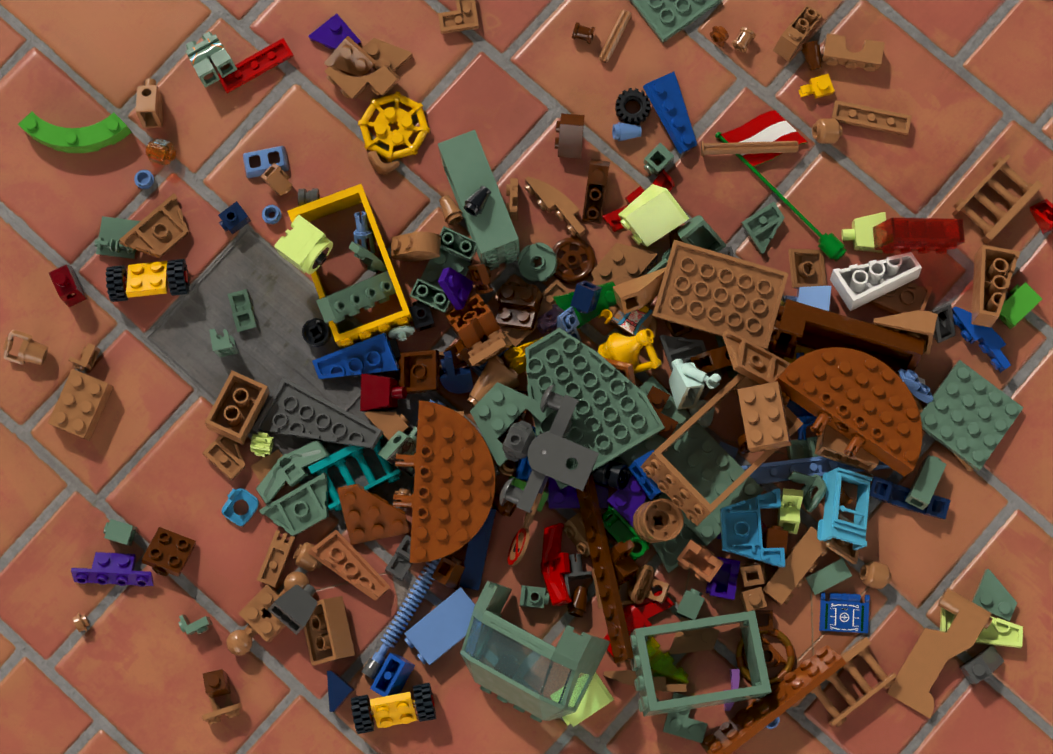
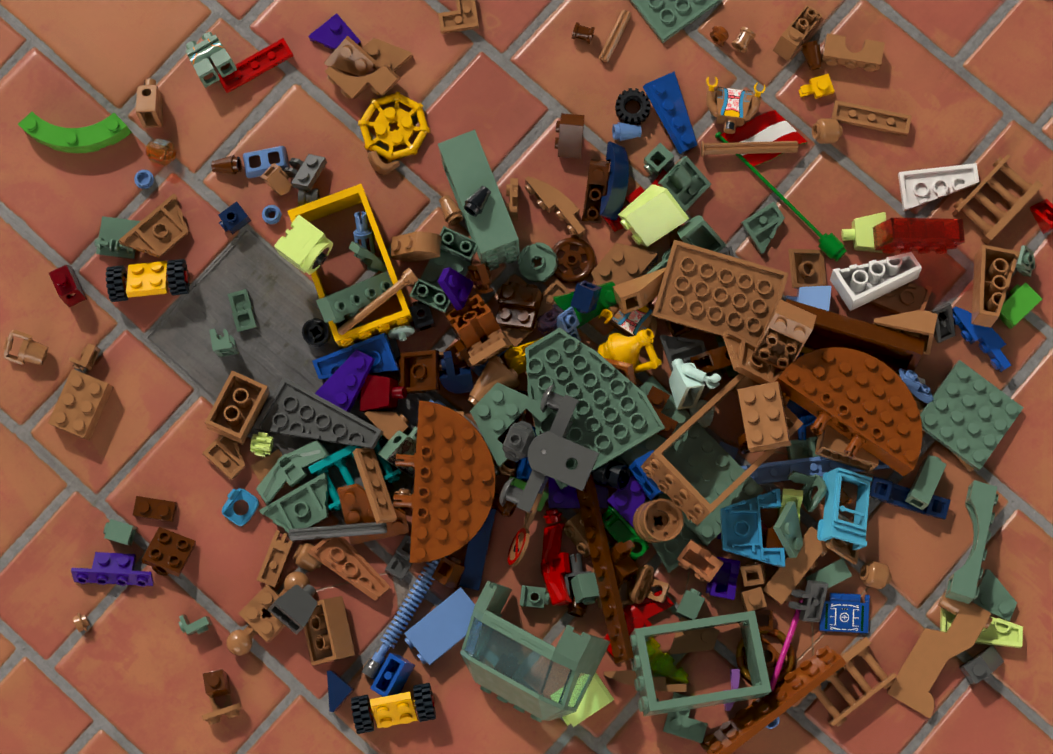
none -> reddish brown plate [133,496,177,522]
none -> reddish brown cone [211,155,242,174]
none -> dark grey hinge [284,154,327,191]
none -> dark grey axle [288,522,387,541]
none -> dark purple wing [315,349,375,412]
none -> medium nougat piece [338,268,418,335]
none -> medium nougat plate [353,448,397,524]
none -> red plate [543,509,562,524]
none -> sand green brick [570,572,600,605]
none -> dark blue slope [600,141,629,221]
none -> sand green plate [658,156,711,212]
none -> torso [706,77,766,134]
none -> medium nougat slope [752,299,817,370]
none -> dark pink axle [770,600,803,692]
none -> sand green wing [773,501,803,558]
none -> dark grey hinge [788,580,829,623]
none -> white wing [898,163,979,212]
none -> sand green arch [945,480,999,604]
none -> sand green slope [1016,245,1035,277]

